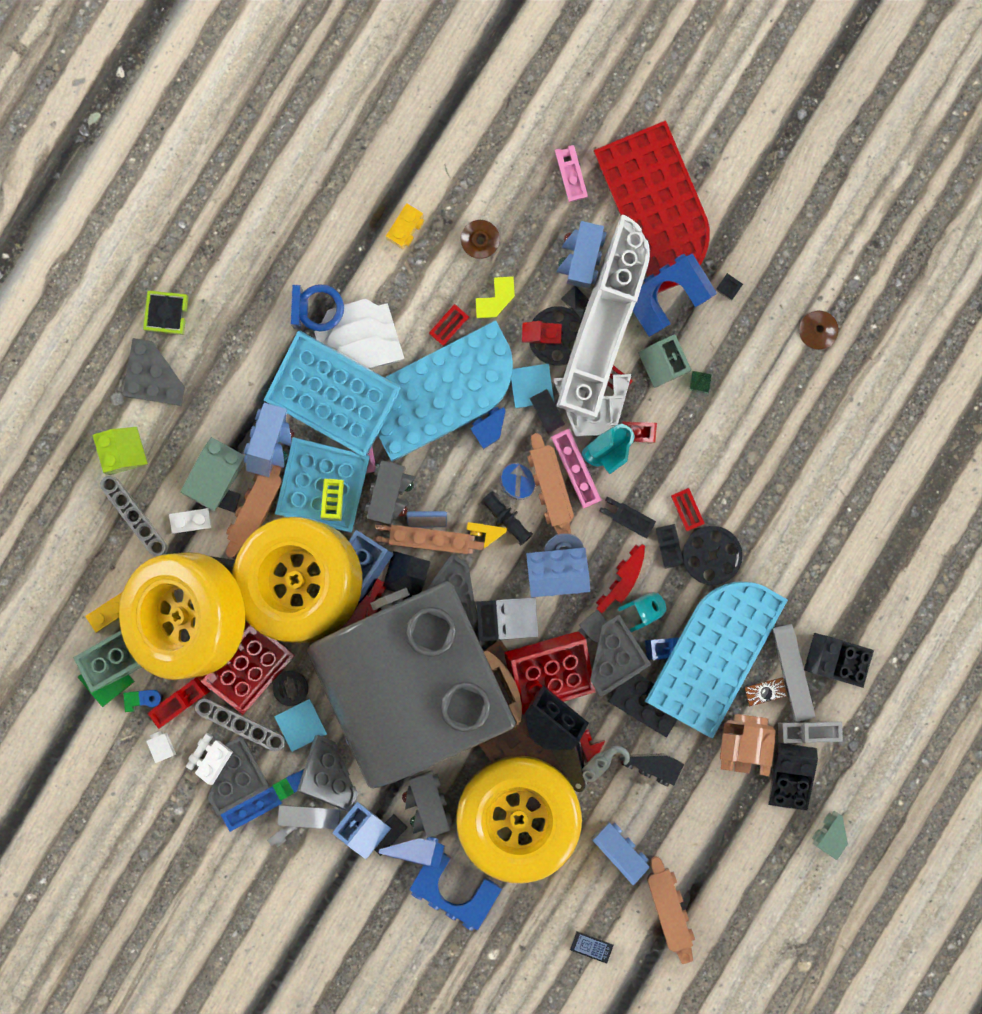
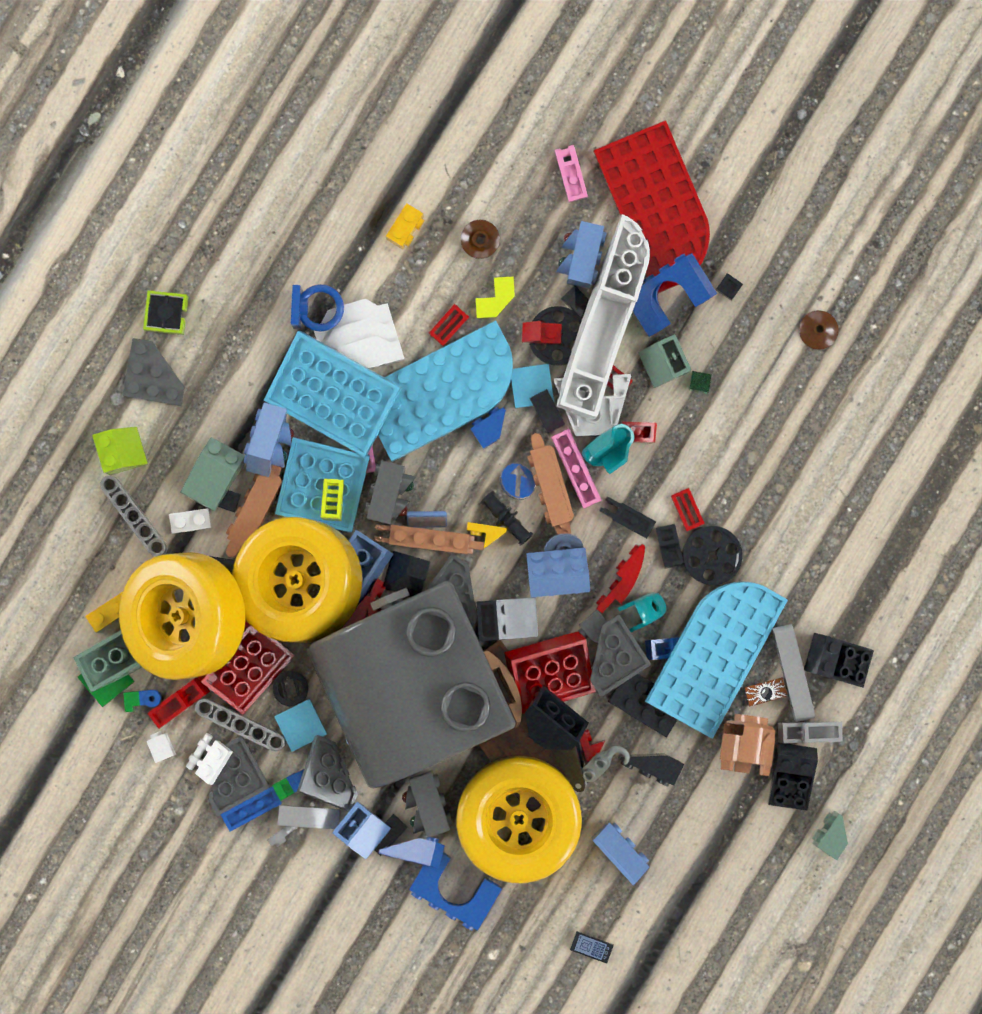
nougat hinge [647,856,695,964] -> none

